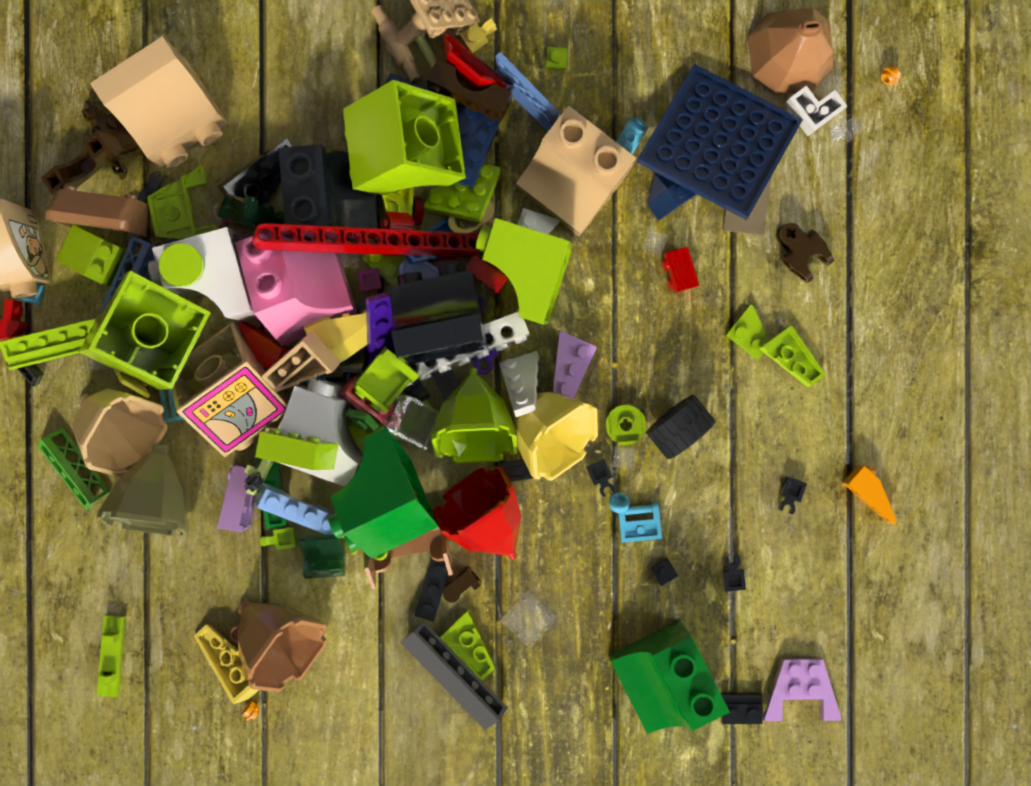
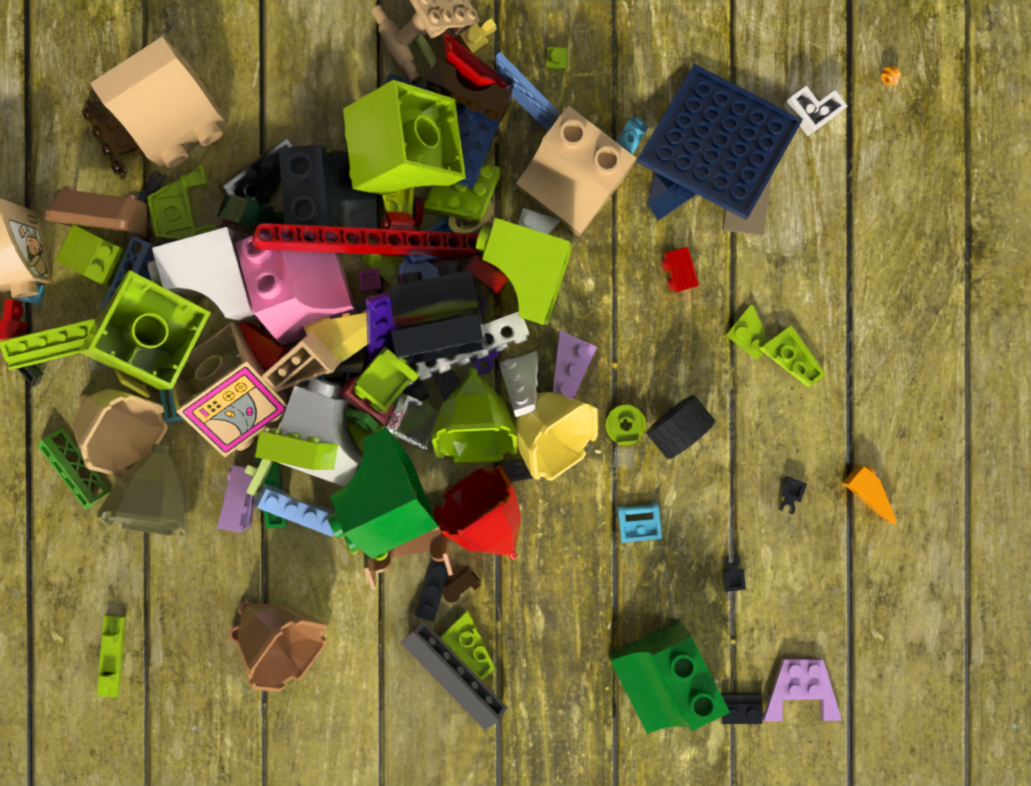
dark brown arch [41,130,124,195] -> none
lime tile [159,243,204,287] -> none
light yellow wedge [194,624,259,704] -> none
light orange plate [242,701,260,720] -> none
black plate [244,471,264,492] -> none
lime plate [259,526,297,550] -> none
clear green bracket [298,534,346,579] -> none
clear plate [337,253,358,268] -> none
clear piece [500,586,558,649] -> none
black plate [586,459,615,497] -> none
medium azure tile [609,493,630,513] -> none
clear plate [641,228,669,256] -> none
black plate [650,558,678,586] -> none
medium nougat piece [748,8,833,95] -> none
dark brown piece [776,223,835,283] -> none
clear hips [830,117,864,143] -> none

